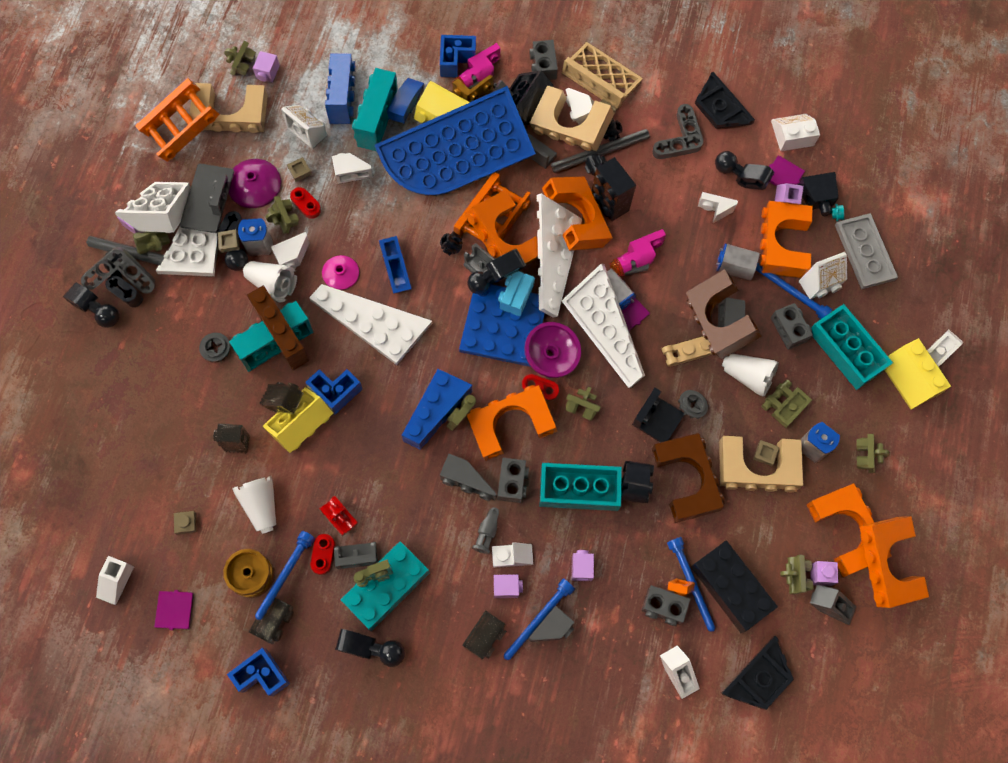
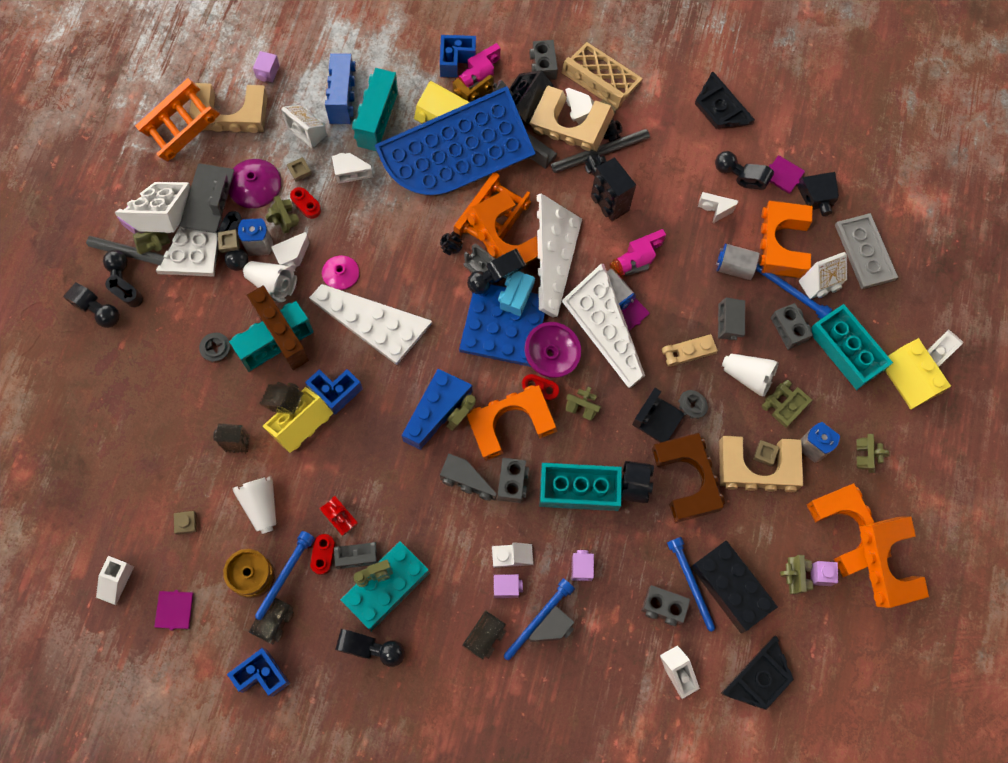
dark grey beam [81,247,155,293] -> none
olive hips [224,41,256,76] -> none
blue slope [379,236,411,294] -> none
blue slope [387,78,424,124] -> none
dark grey piece [472,507,499,554] -> none
orange arch [542,176,613,251] -> none
dark grey beam [652,104,703,159] -> none
orange plate [668,578,695,596] -> none
arch [686,269,762,359] -> none
white slope [771,114,820,151] -> none
lavender brick [775,183,803,204] -> none
dark grey slope [810,585,856,625] -> none
teal plate [832,204,844,222] -> none

